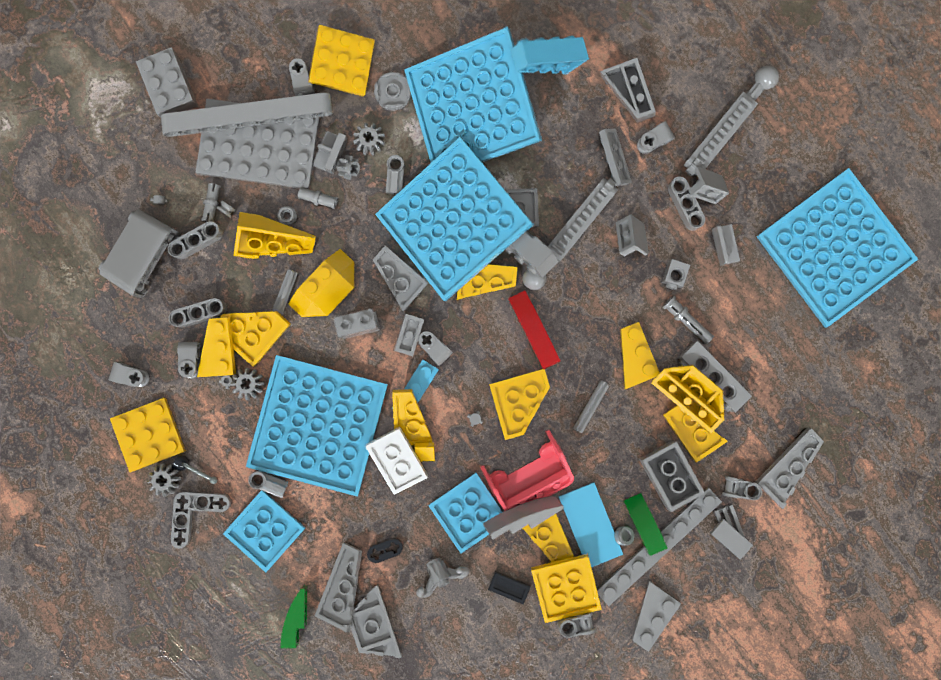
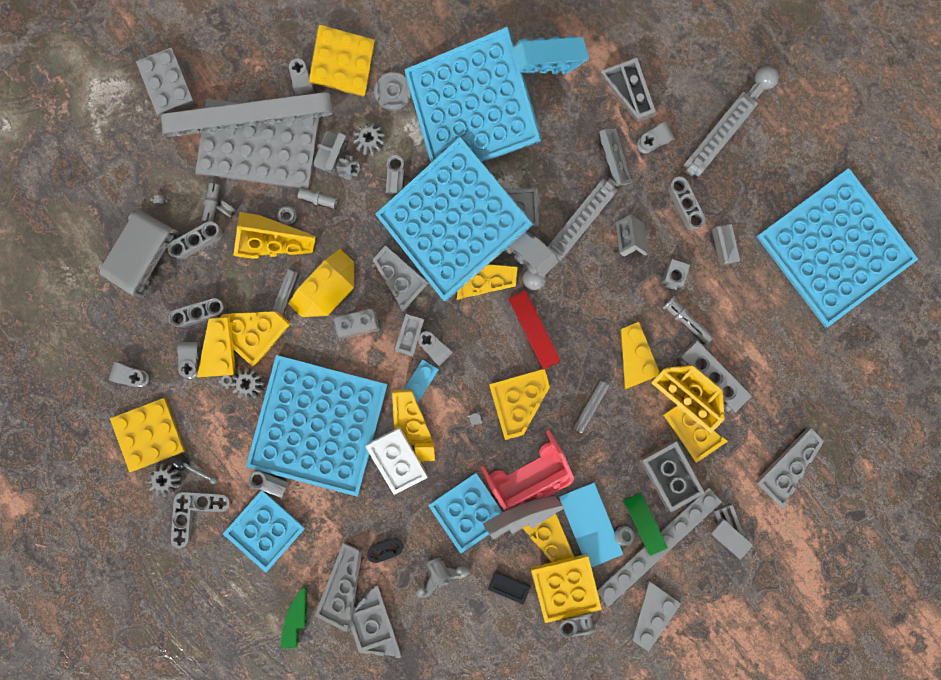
light grey panel [689,167,729,204] -> none
light grey piece [722,476,762,500] -> none

